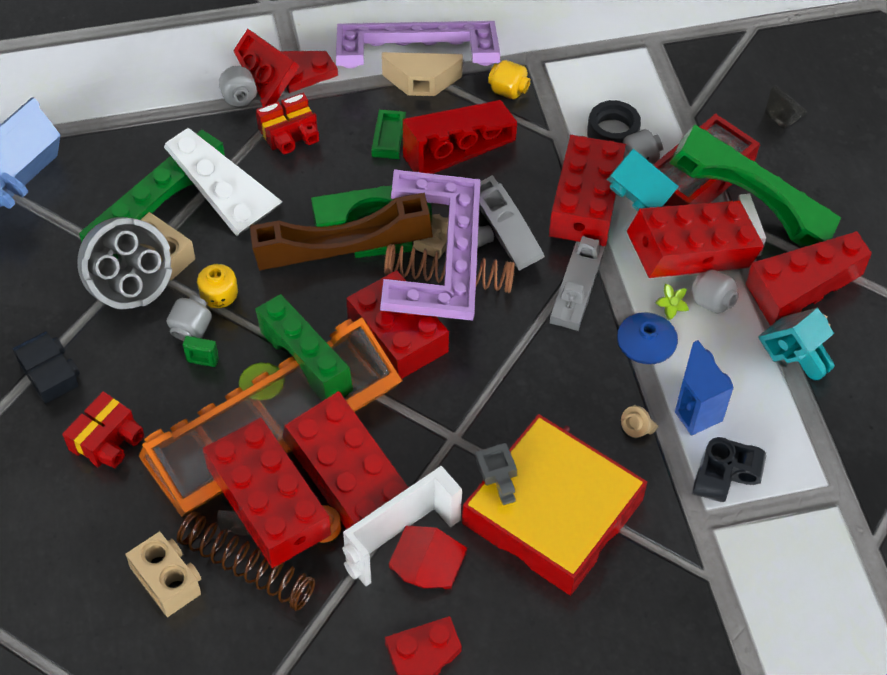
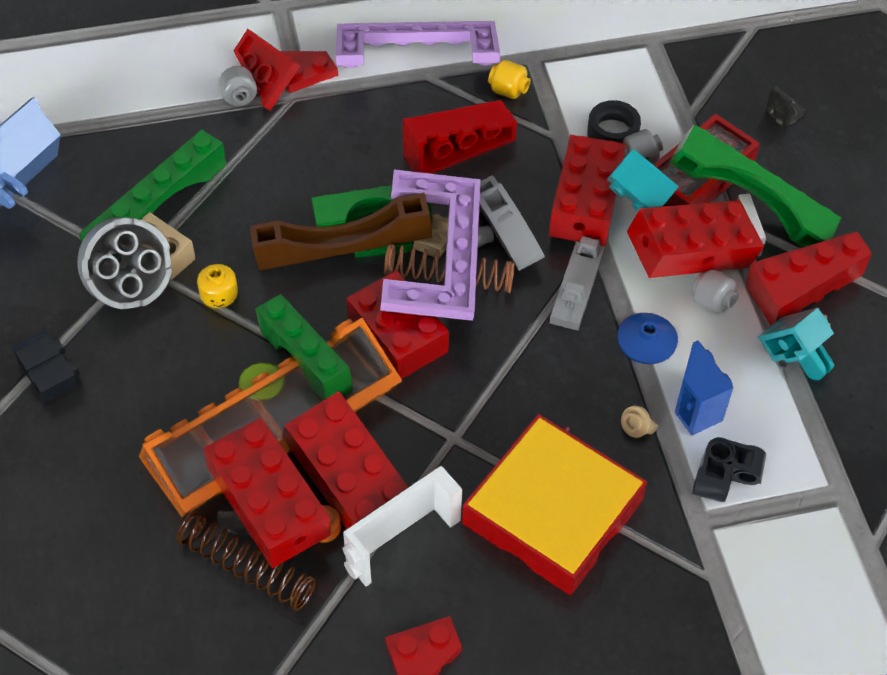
red hips [62,391,145,468] -> none
tan brick [125,531,201,617] -> none
white wing [164,128,283,236] -> none
light grey head [166,295,212,341] -> none
green tile [183,336,219,367] -> none
red hips [256,92,319,155] -> none
green tile [371,109,406,159] -> none
tan slope [382,52,463,96] -> none
red slope [389,526,467,589] -> none
dark grey plate [475,443,517,505] -> none
lime plant [655,284,689,320] -> none

